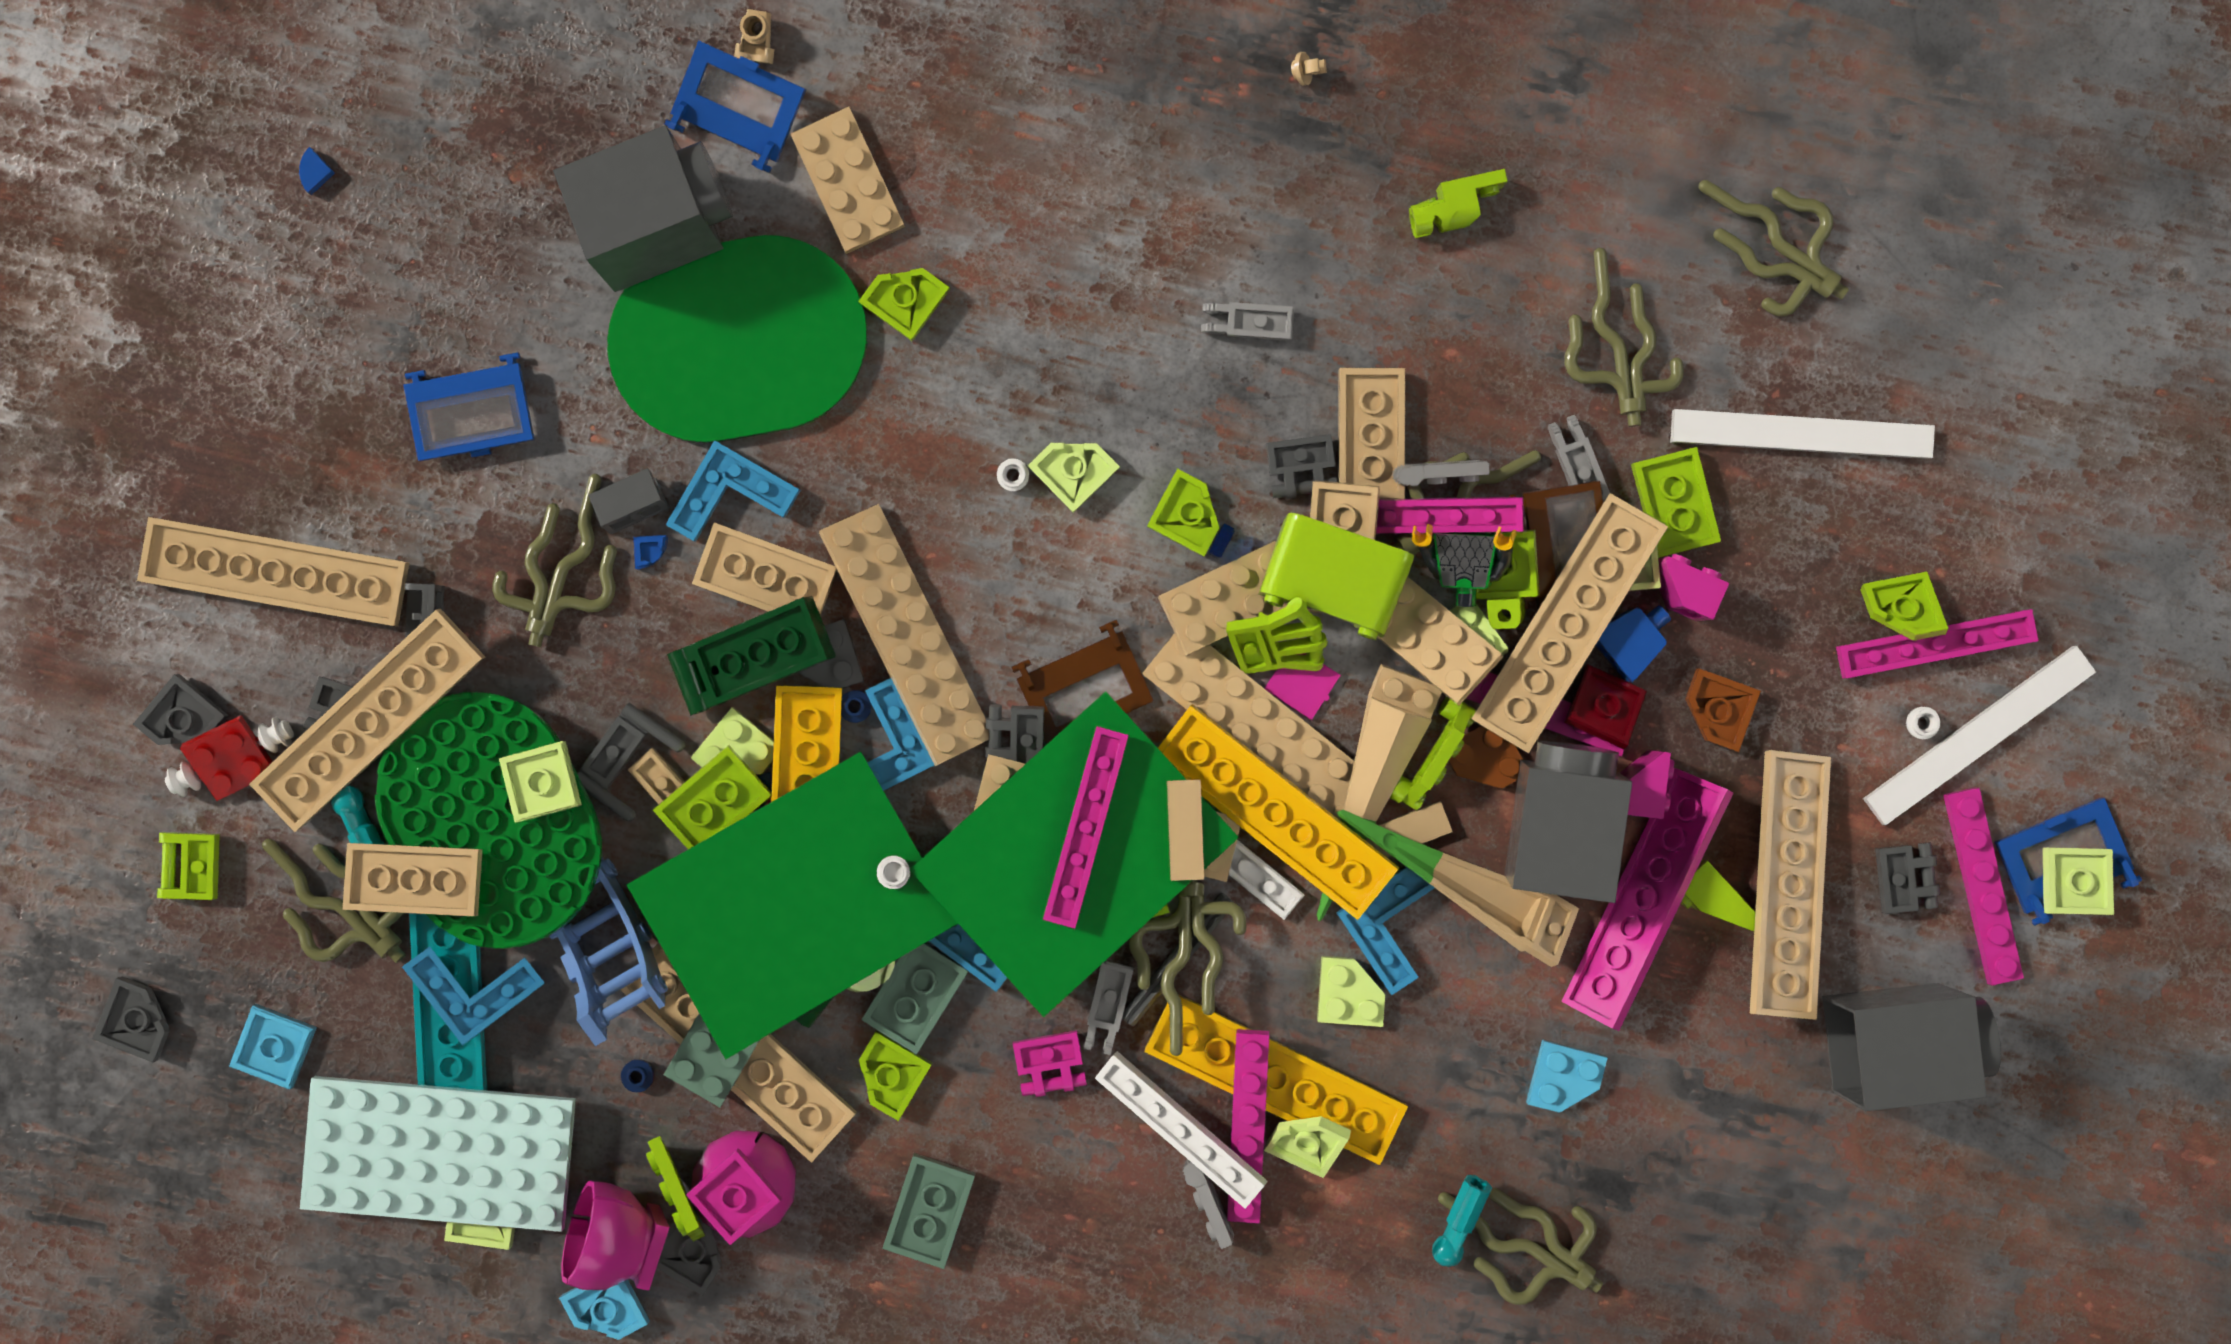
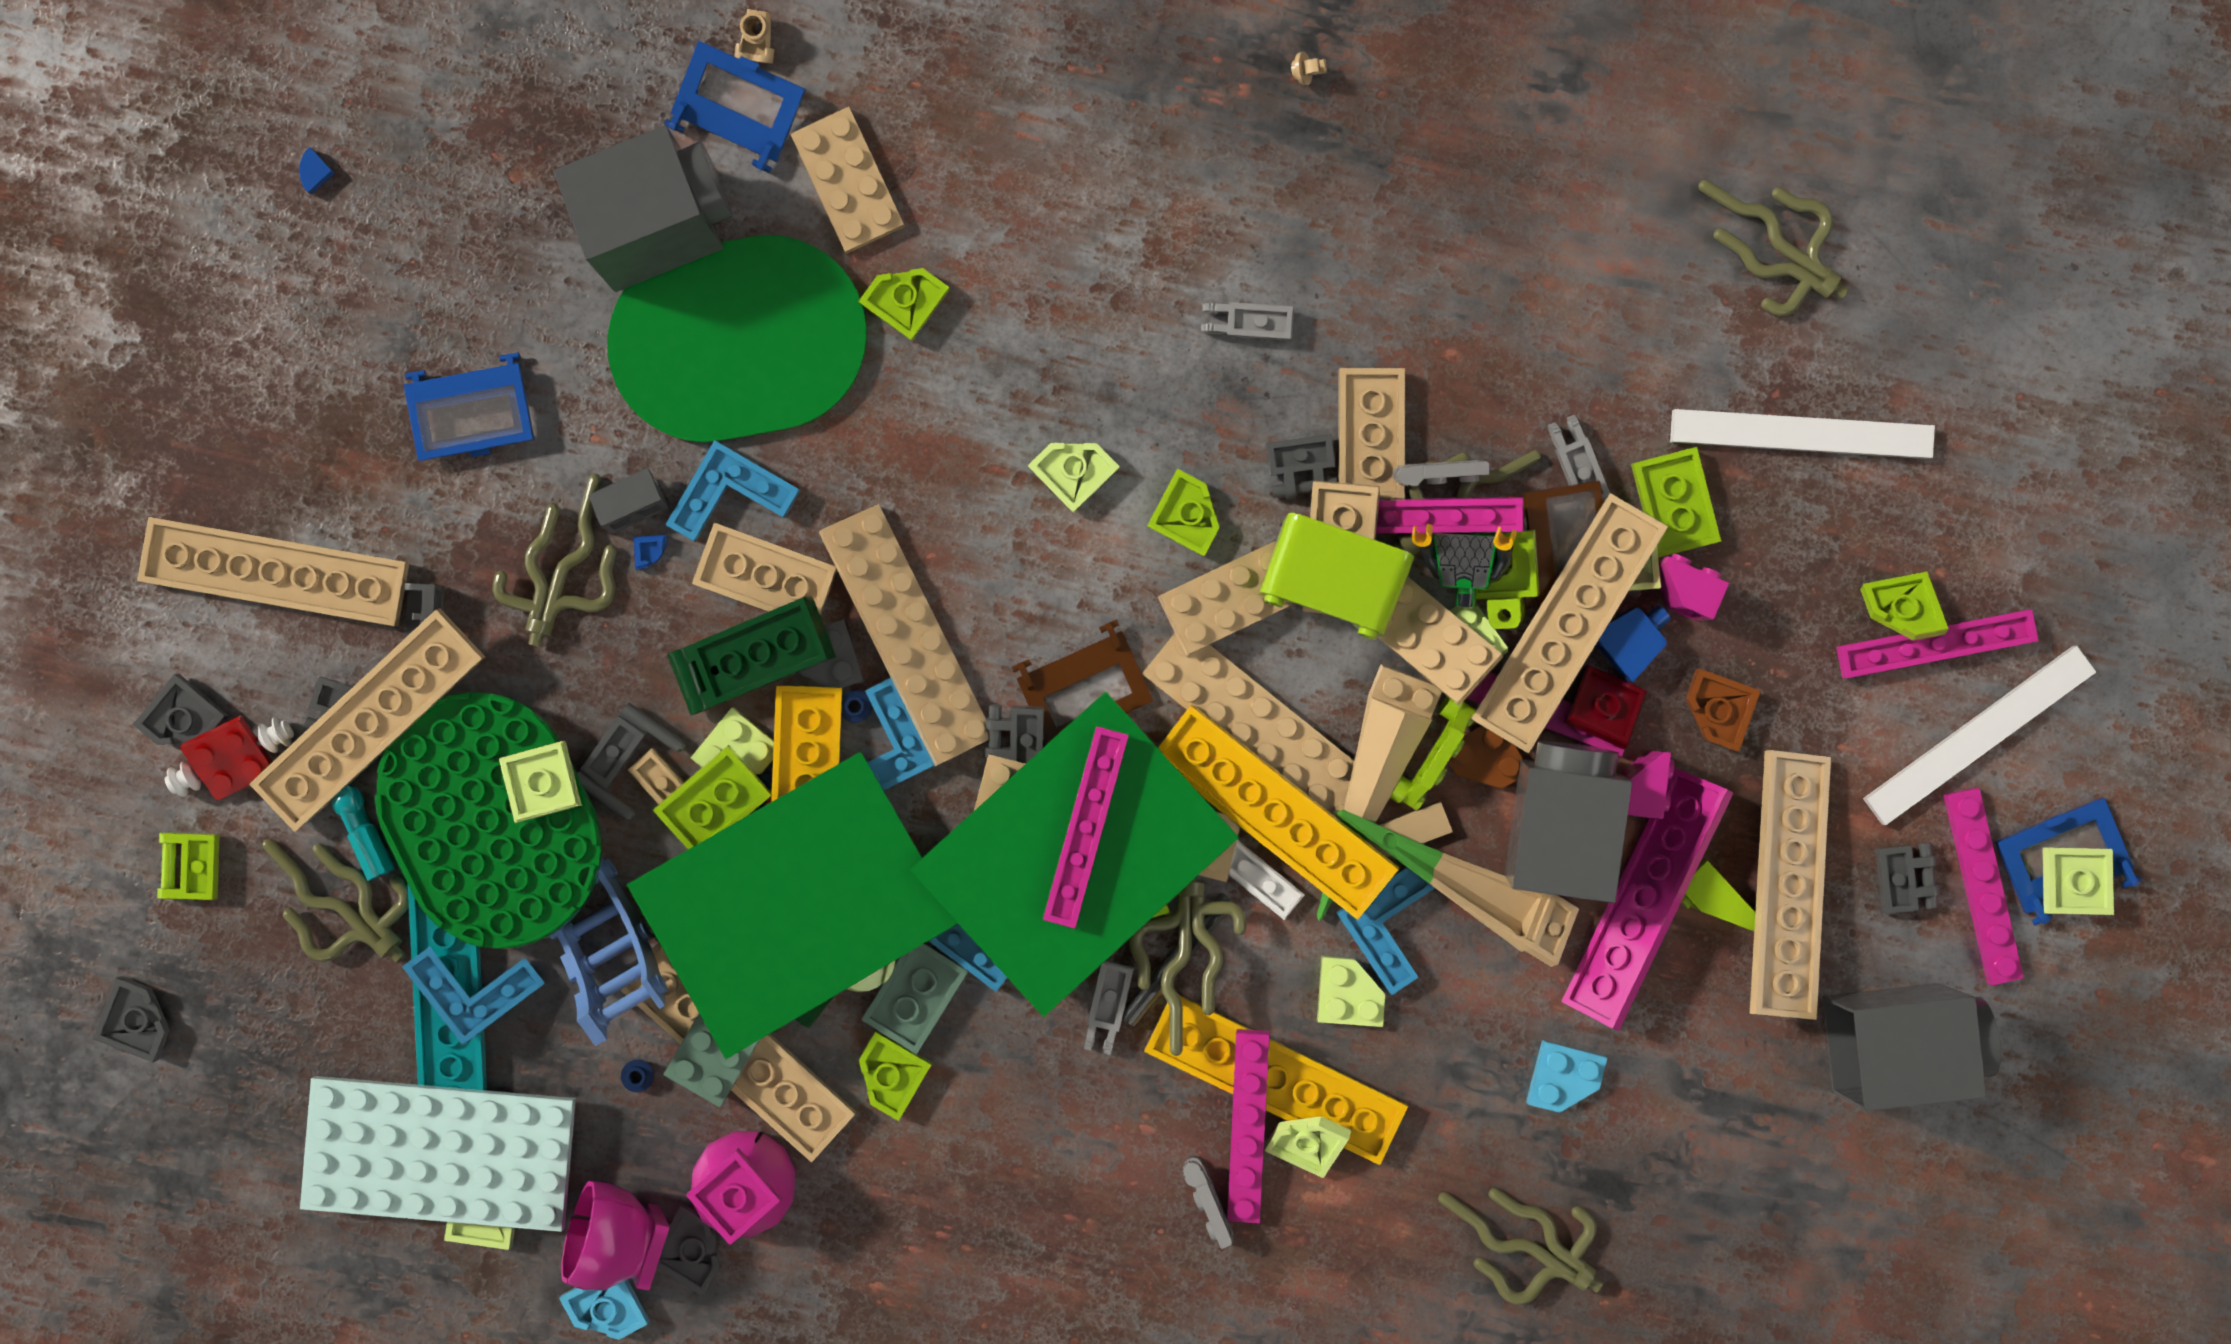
medium azure tile [229,1004,317,1090] -> none
tan plate [342,843,483,916] -> none
lime plate [645,1136,705,1242] -> none
white plate [877,856,910,889] -> none
sand green plate [882,1153,976,1269] -> none
white plate [997,459,1029,491] -> none
dark pink plate [1013,1030,1087,1097] -> none
white plate [1095,1051,1268,1209] -> none
tan tile [1167,780,1204,881] -> none
clear blue tile [1208,523,1235,559] -> none
lime plate [1226,597,1328,674] -> none
dark pink piece [1264,653,1341,720] -> none
lime plate [1409,169,1508,238] -> none
teal piece [1432,1175,1492,1267] -> none
olive plant [1564,248,1684,427] -> none
white plate [1906,707,1940,739] -> none

